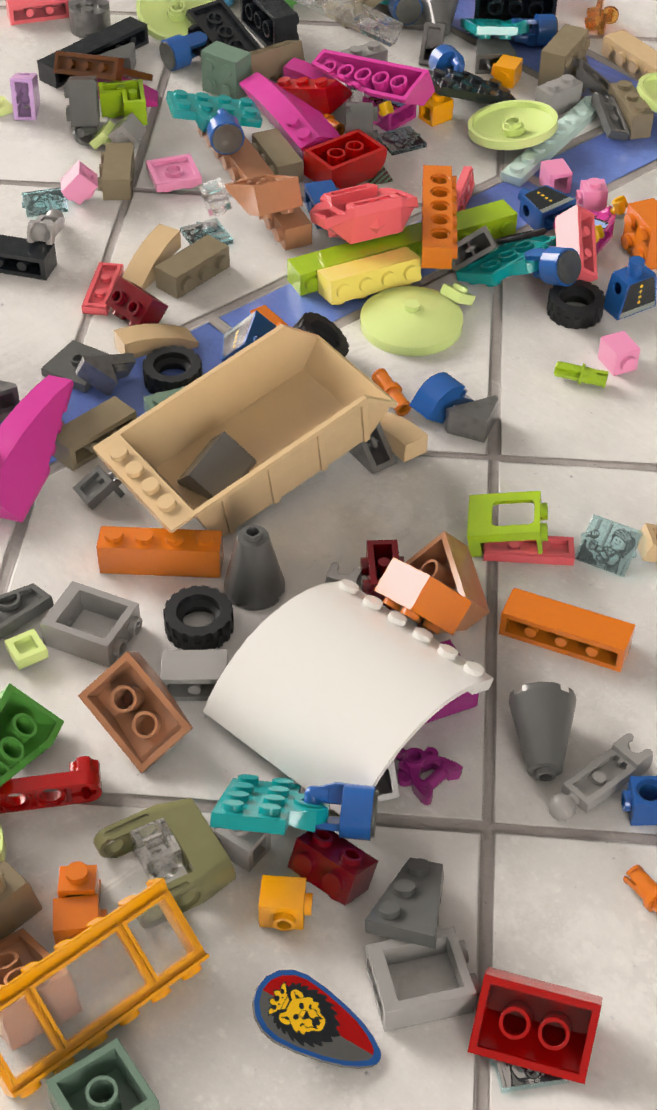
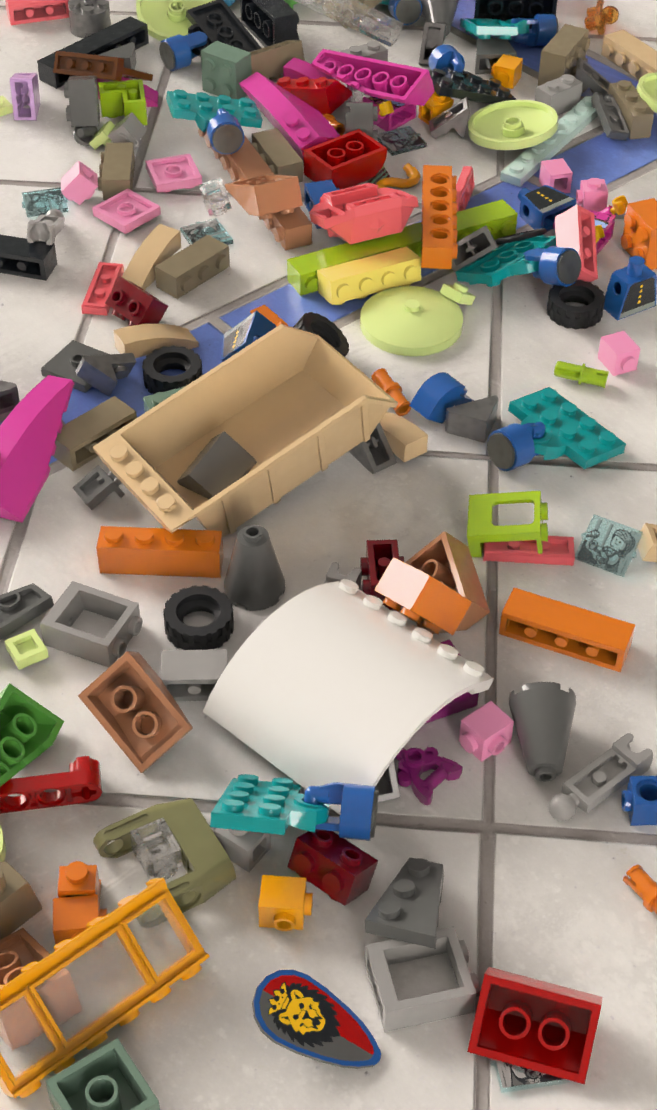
none -> bright pink plate [92,189,161,234]
none -> light orange animal [376,163,421,188]
none -> flat silver slope [429,98,470,139]
none -> bright pink brick [459,701,514,762]
none -> teal plate [487,387,626,471]

